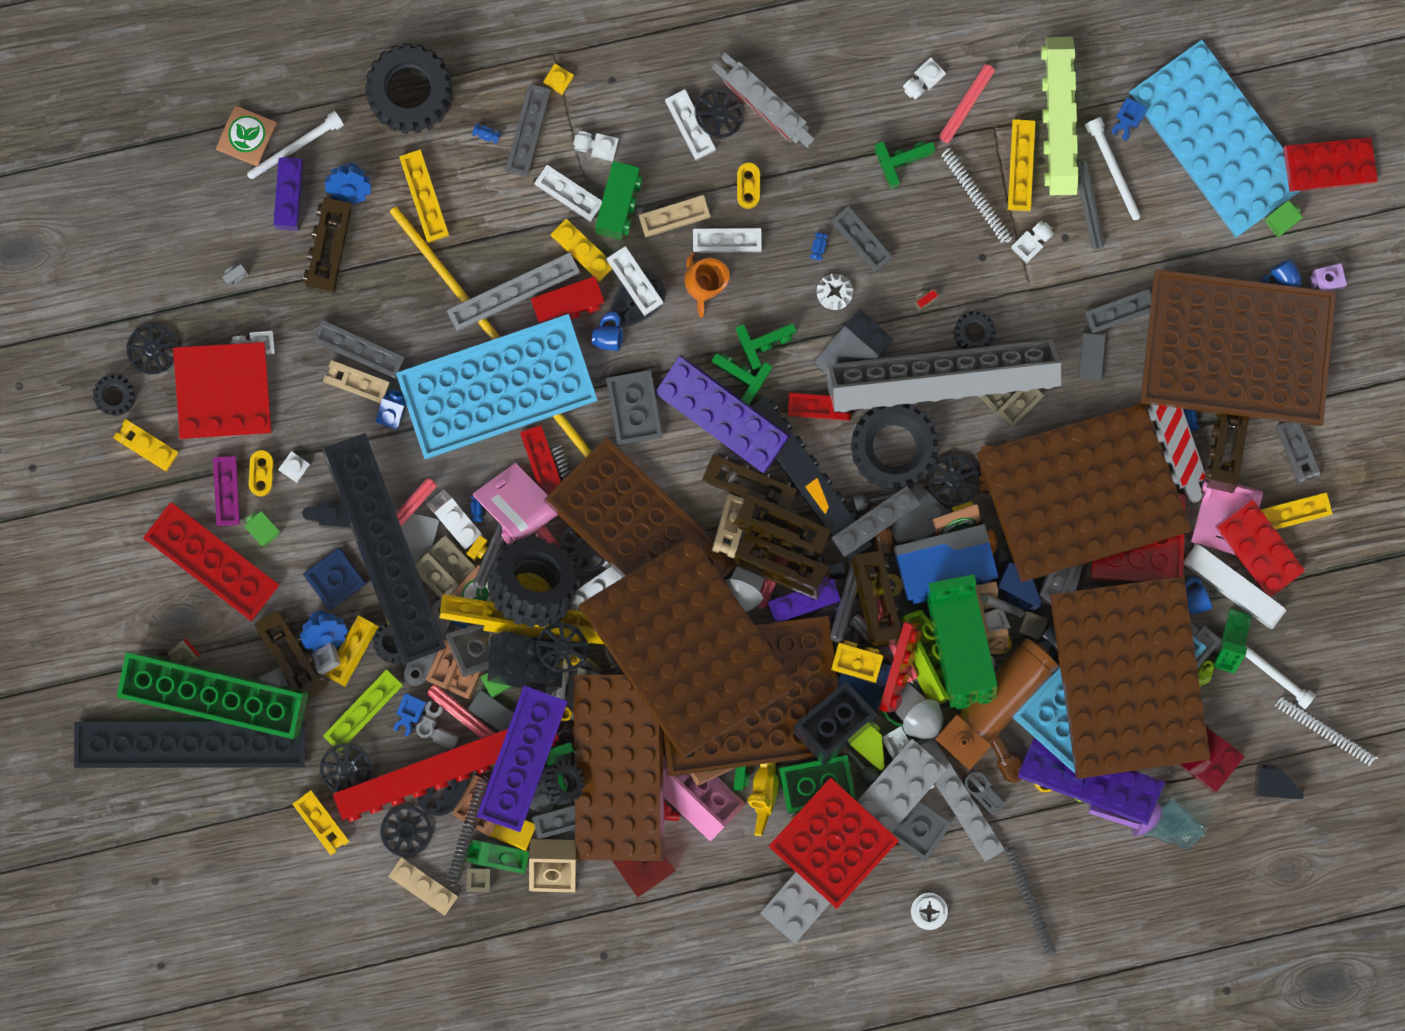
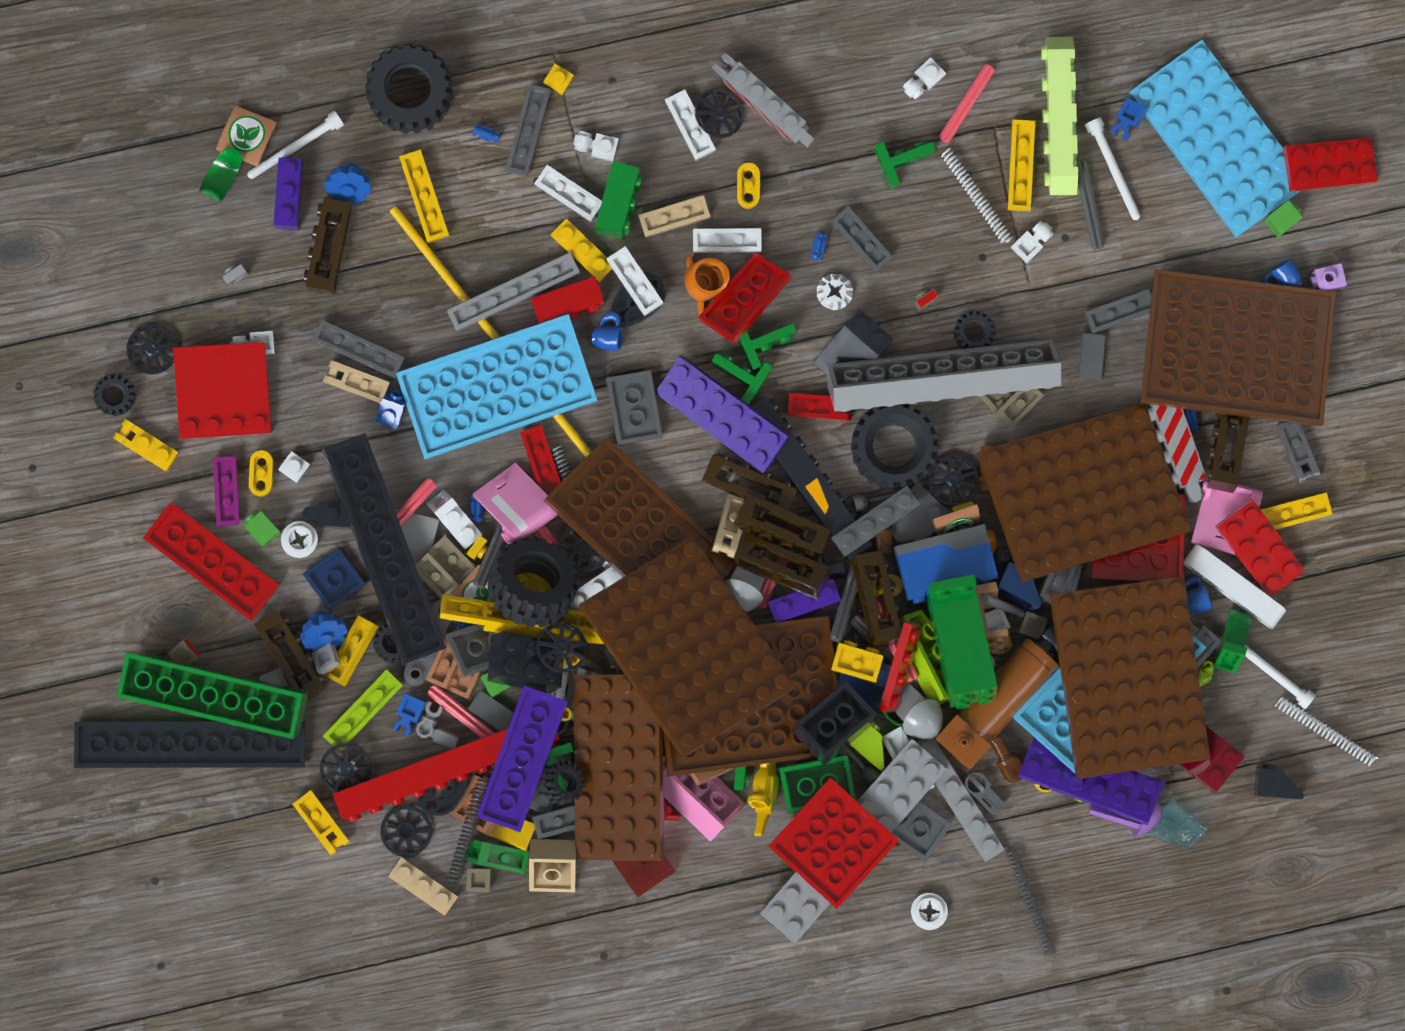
none -> green piece [199,147,243,203]
none -> white gear [281,521,318,558]
none -> red plate [698,252,792,344]

